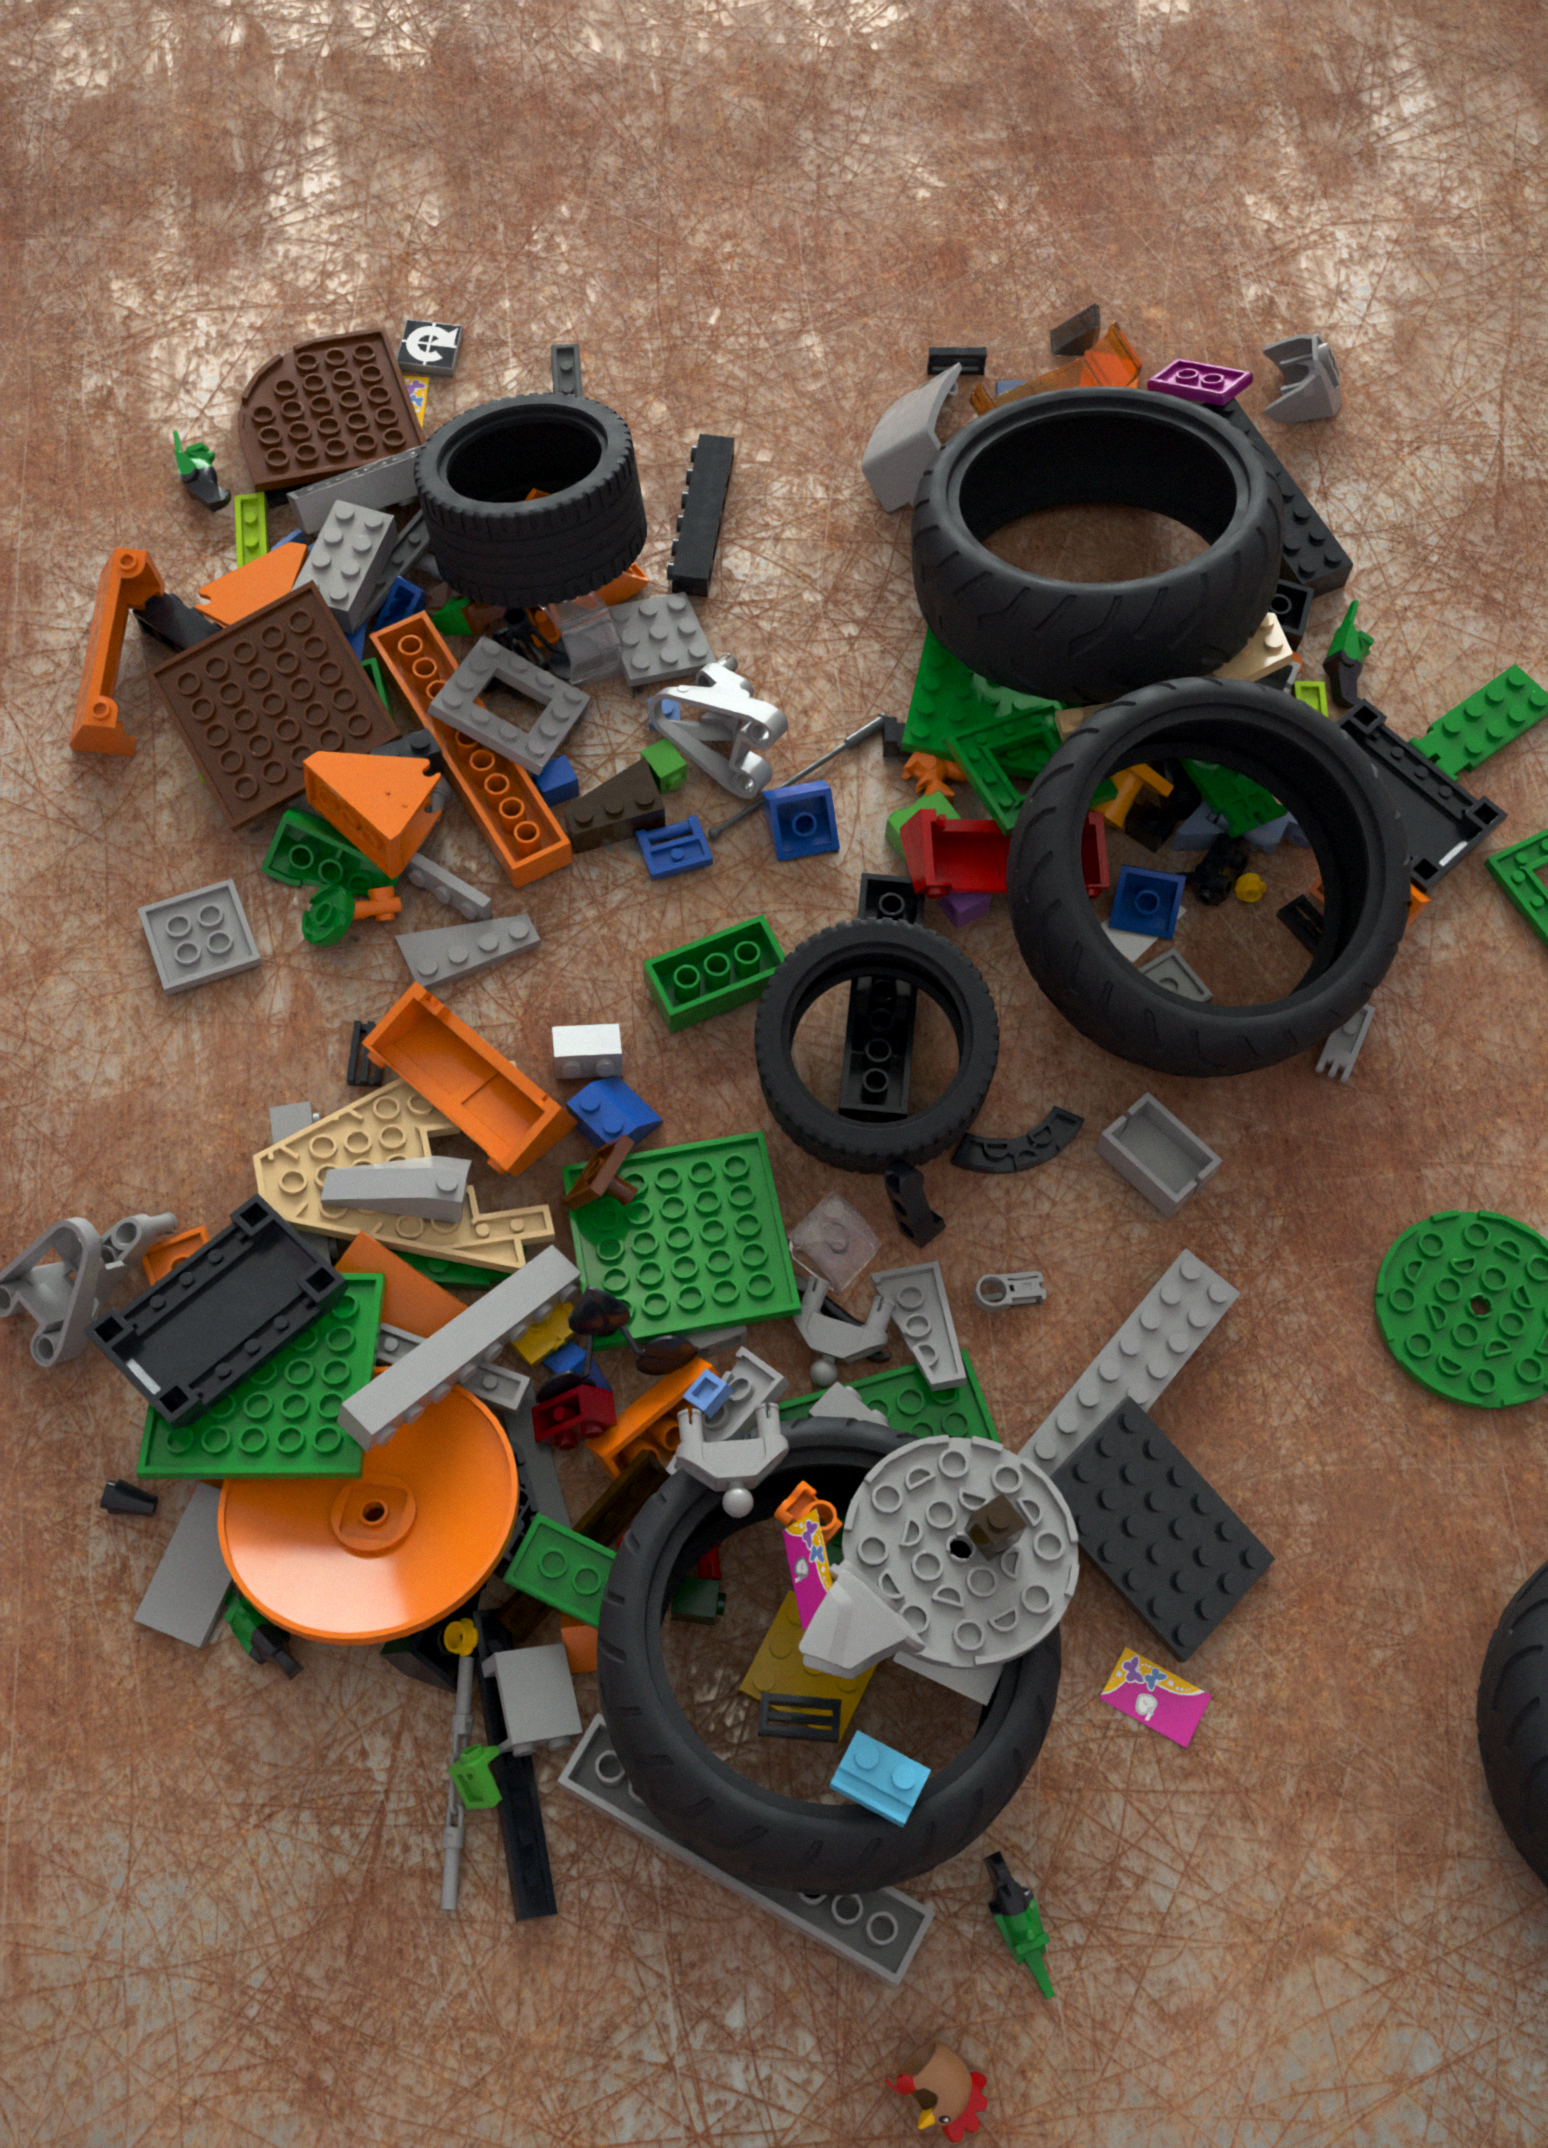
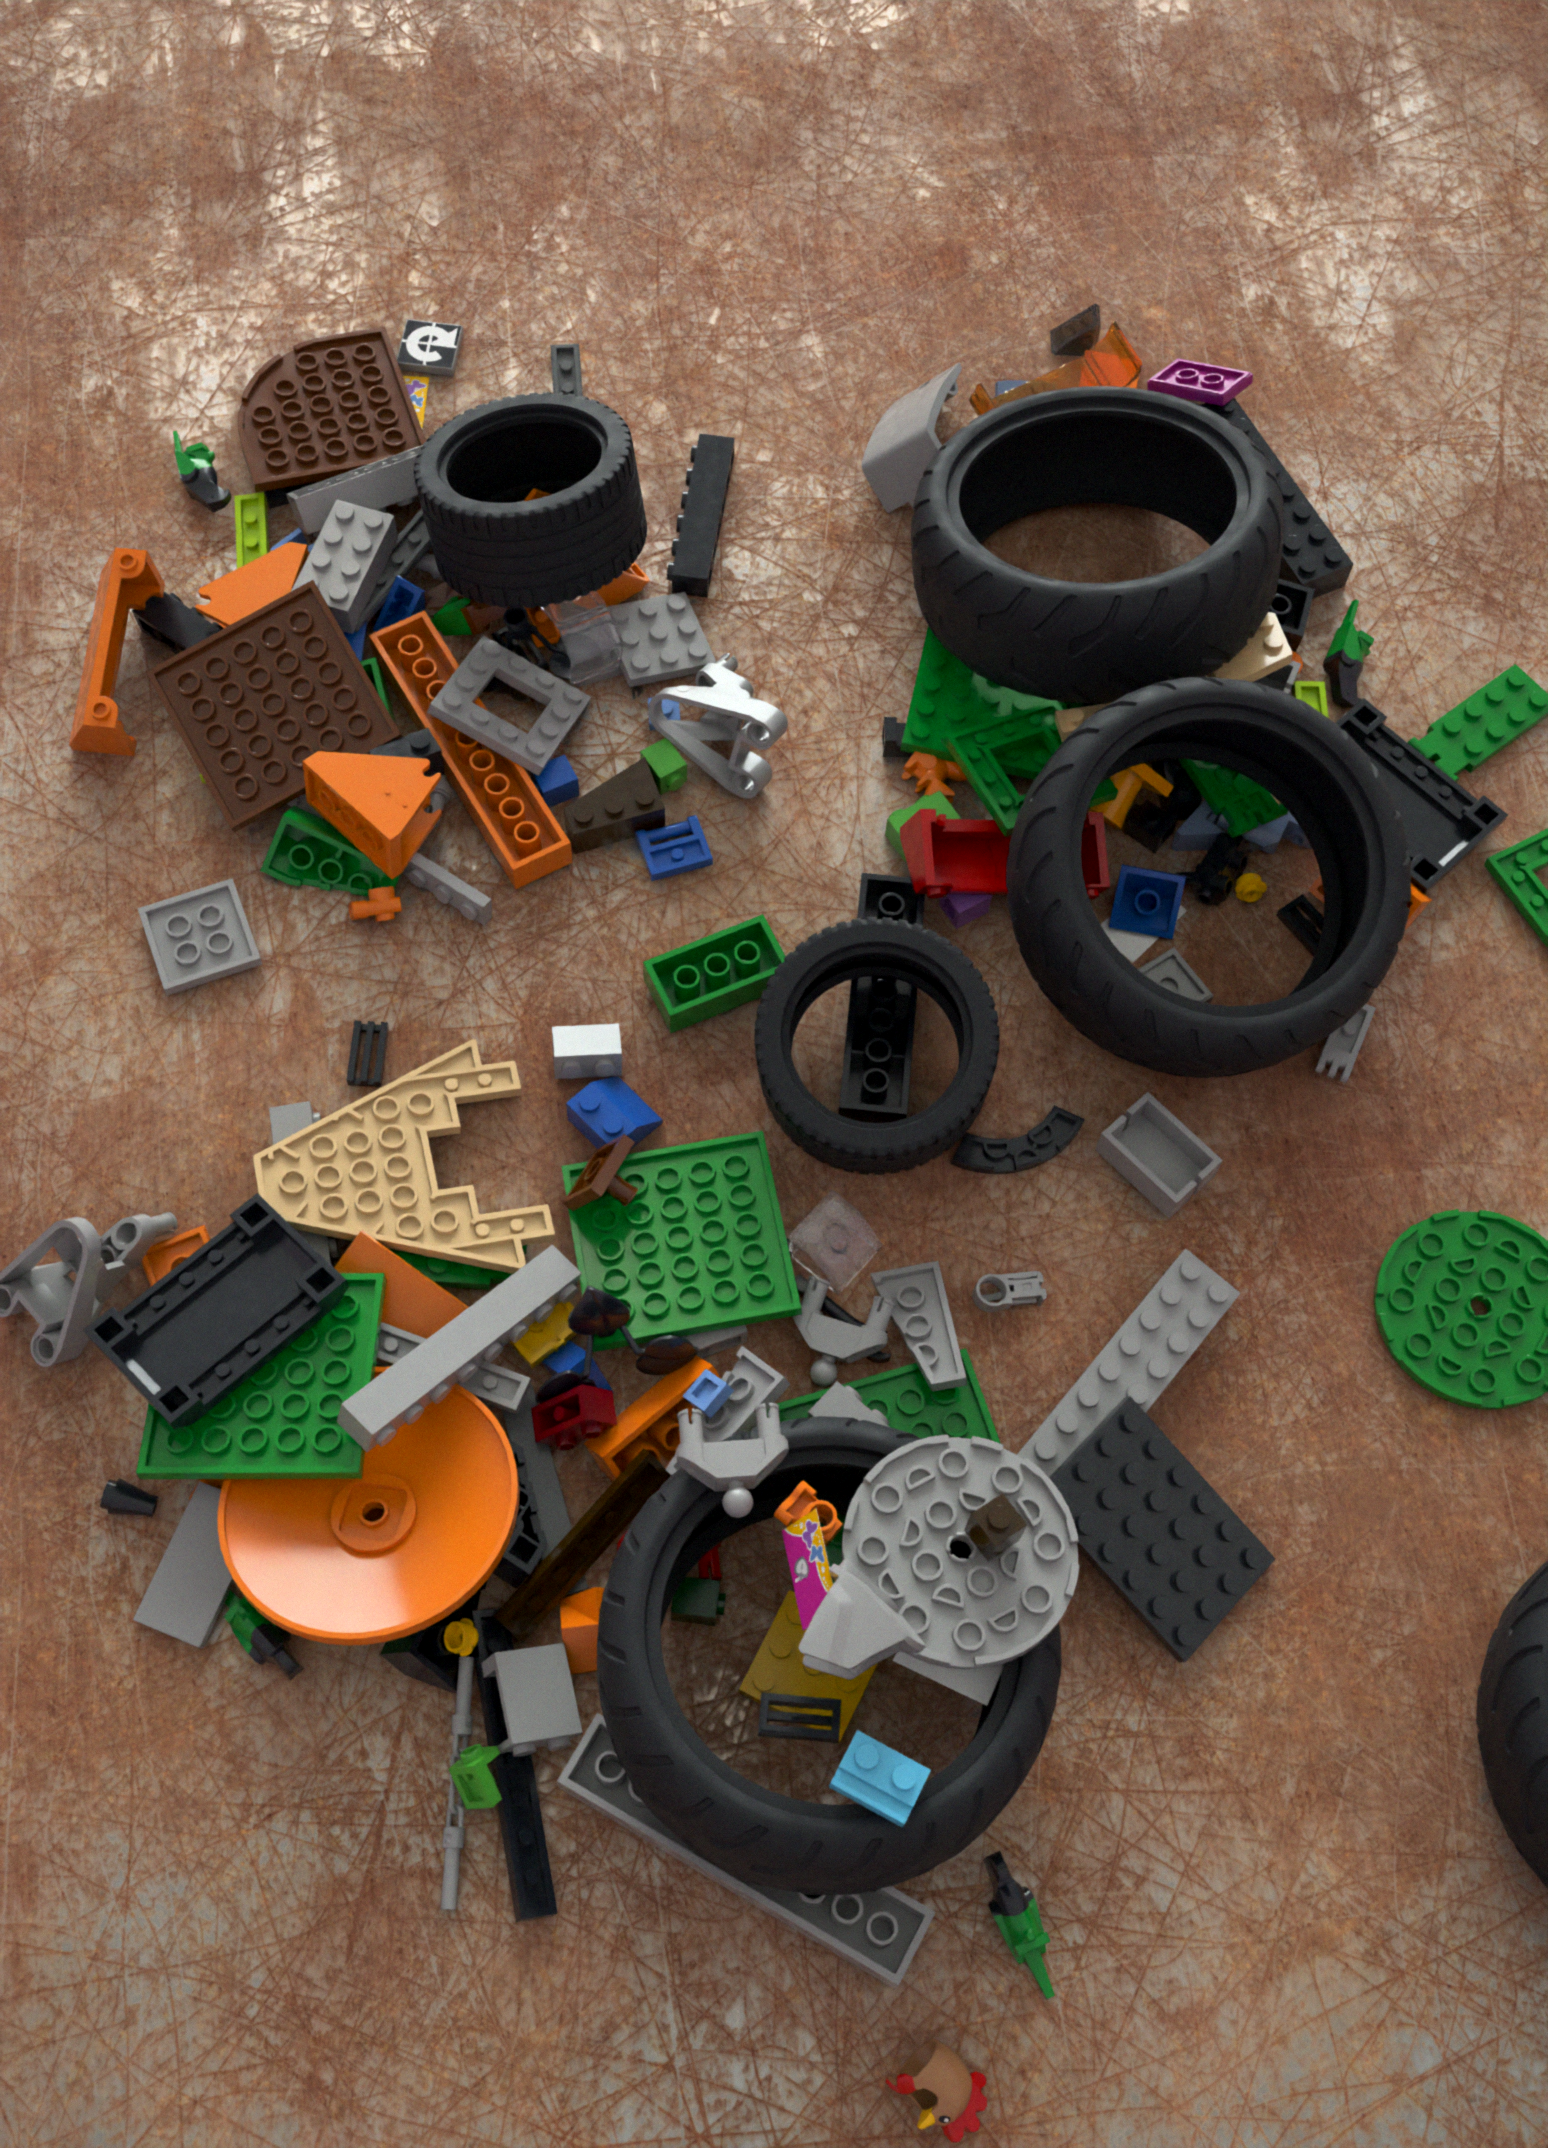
green tile [302,883,355,948] -> none
light grey wedge [320,1155,472,1223] -> none
orange windscreen [362,981,579,1177] -> none
light grey wing [394,914,541,991] -> none
green tile [502,1513,617,1630] -> none
dark grey piece [708,712,888,839] -> none
blue slope [762,780,840,861] -> none
black leg [884,1159,946,1249] -> none
black tile [927,347,987,375] -> none
sticker [1099,1647,1212,1748] -> none
light grey piece [1263,333,1342,424] -> none

